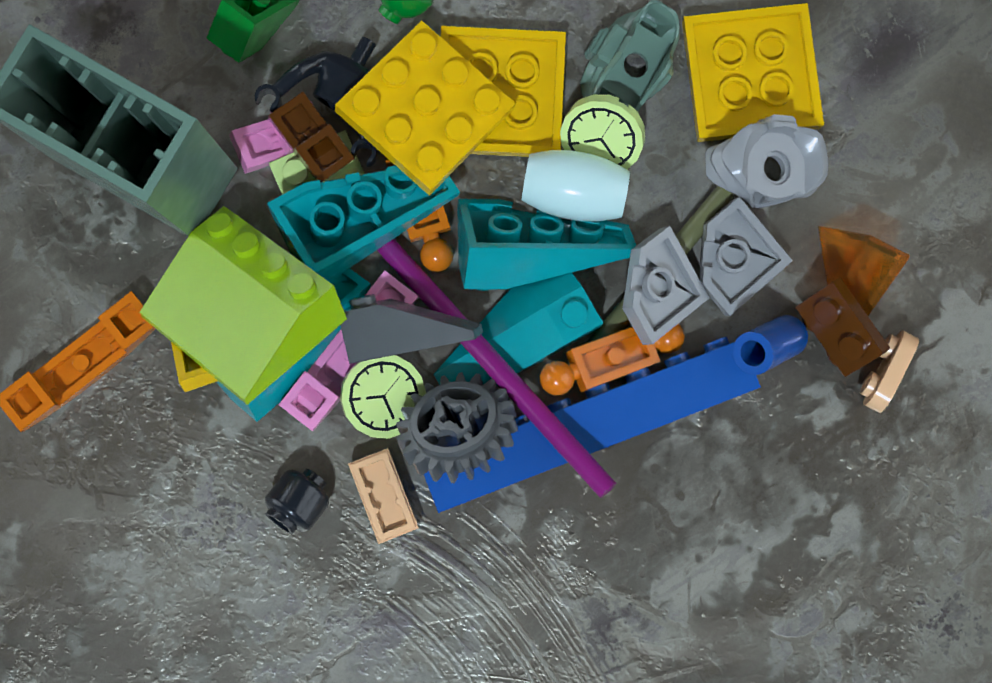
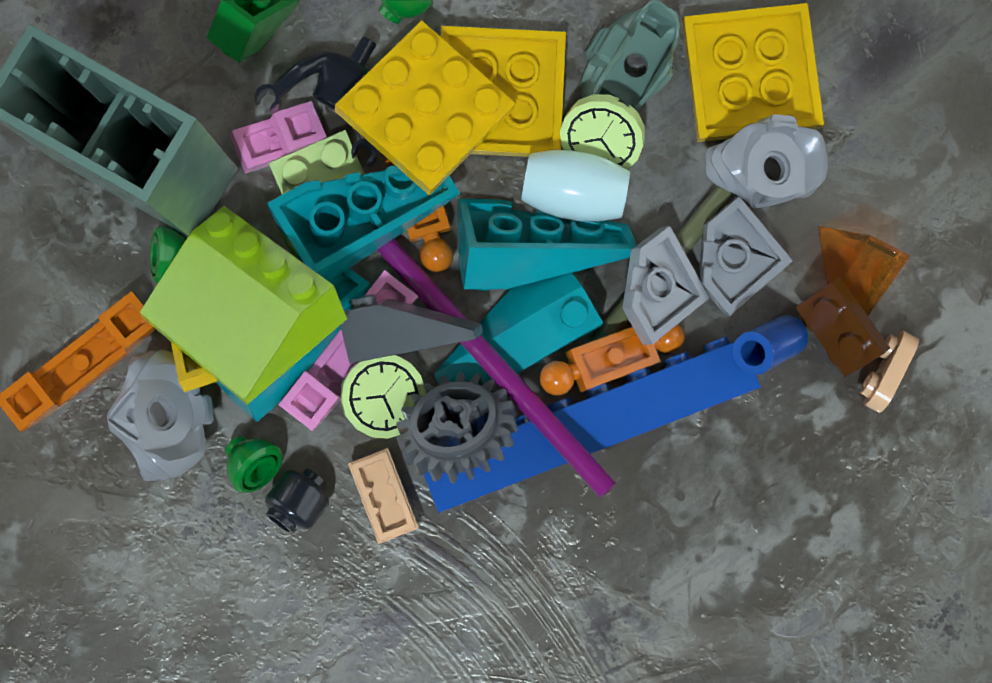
reddish brown slope [268,92,355,182] -> none
none -> light grey piece [107,349,214,481]
none -> green brick [150,225,186,284]
none -> green brick [225,436,283,493]

